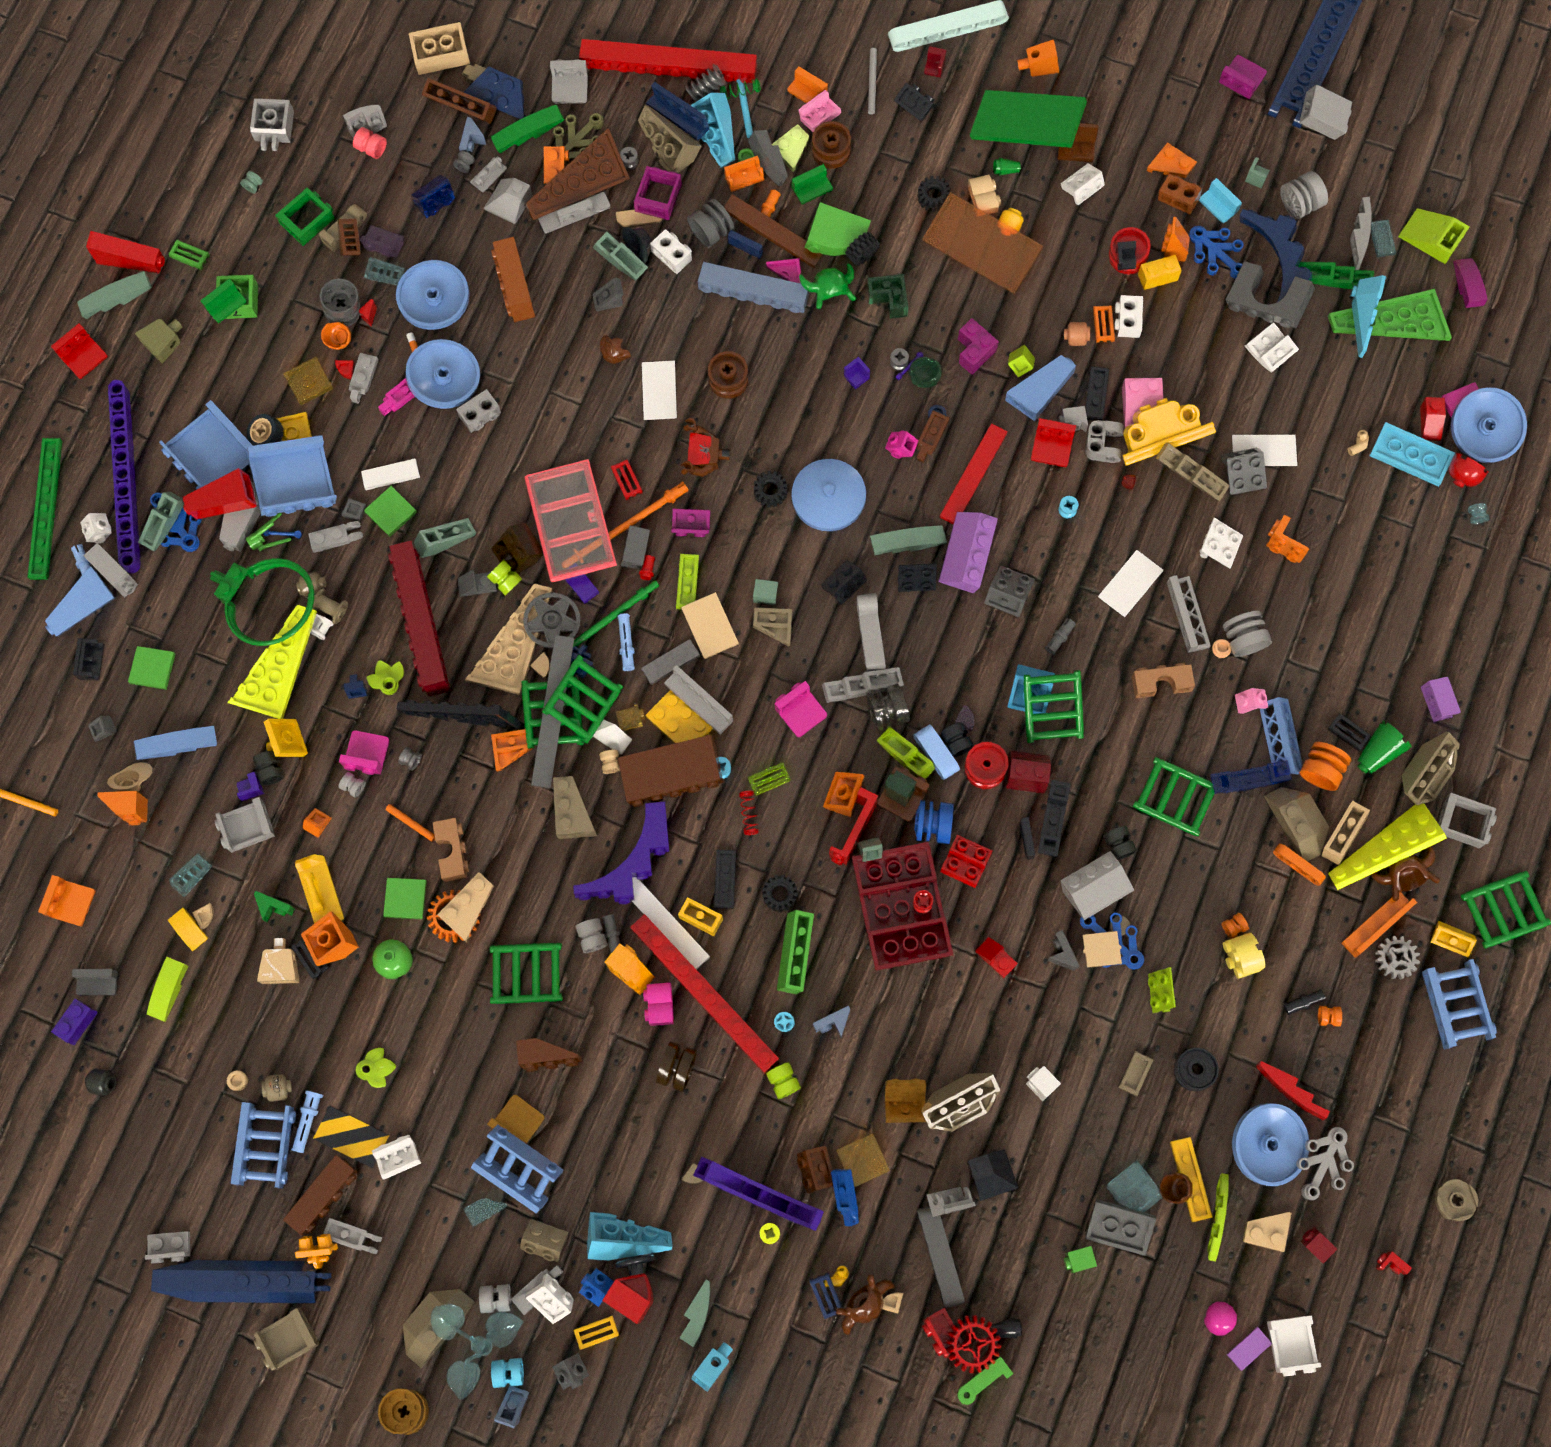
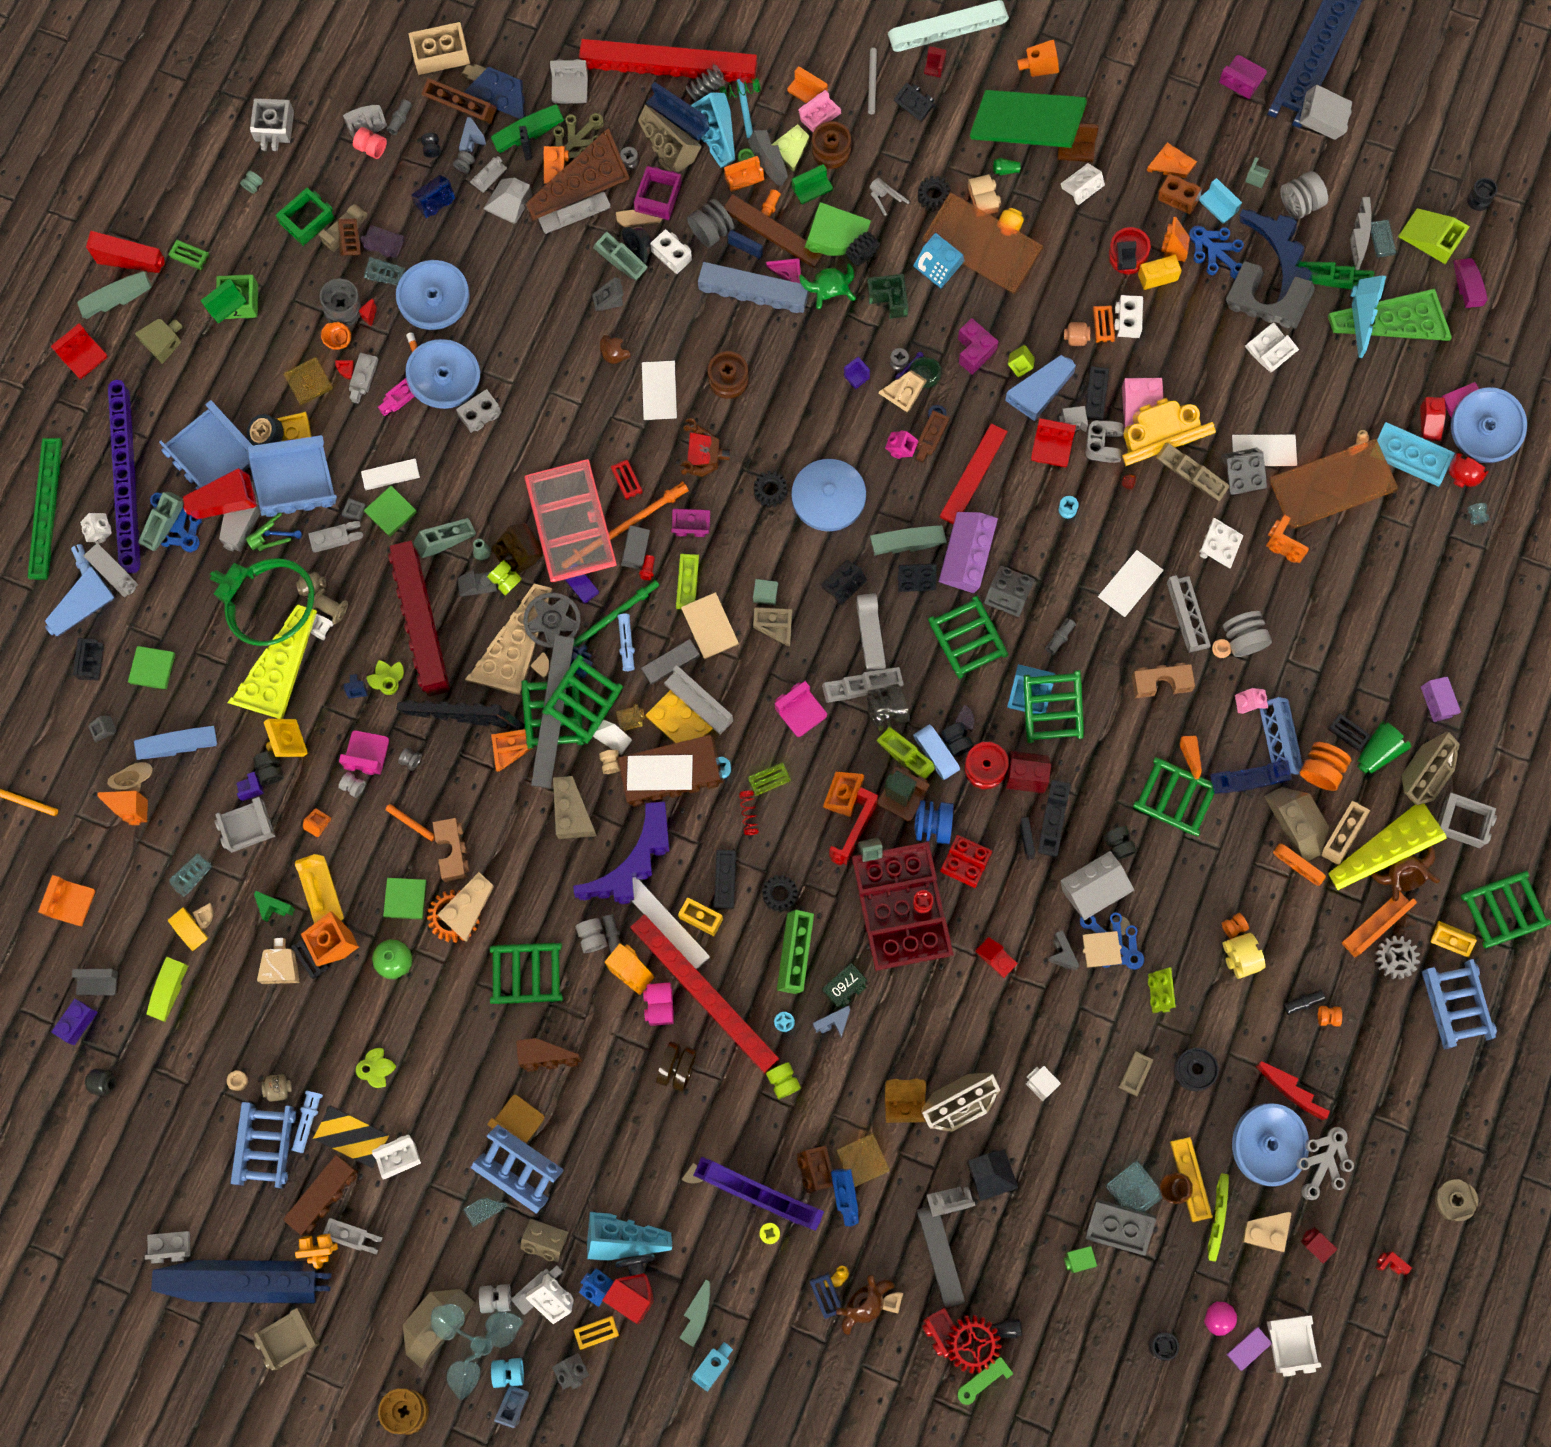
dark orange brick [491,237,535,322] -> none
none -> dark grey pin [386,99,412,135]
none -> black wheel [421,133,441,158]
none -> sand green cone [473,539,491,560]
none -> black tile [519,126,532,161]
none -> white sticker [627,755,693,790]
none -> clear green brick [822,963,867,1009]
none -> light grey plant [870,178,910,216]
none -> tan wing [879,370,927,412]
none -> dark azure slope [913,233,964,289]
none -> green bar [928,596,1009,679]
none -> black wheel [1148,1332,1179,1360]
none -> orange slope [1180,736,1202,779]
none -> clear orange tile [1269,439,1398,529]
none -> black wheel [1467,178,1498,211]

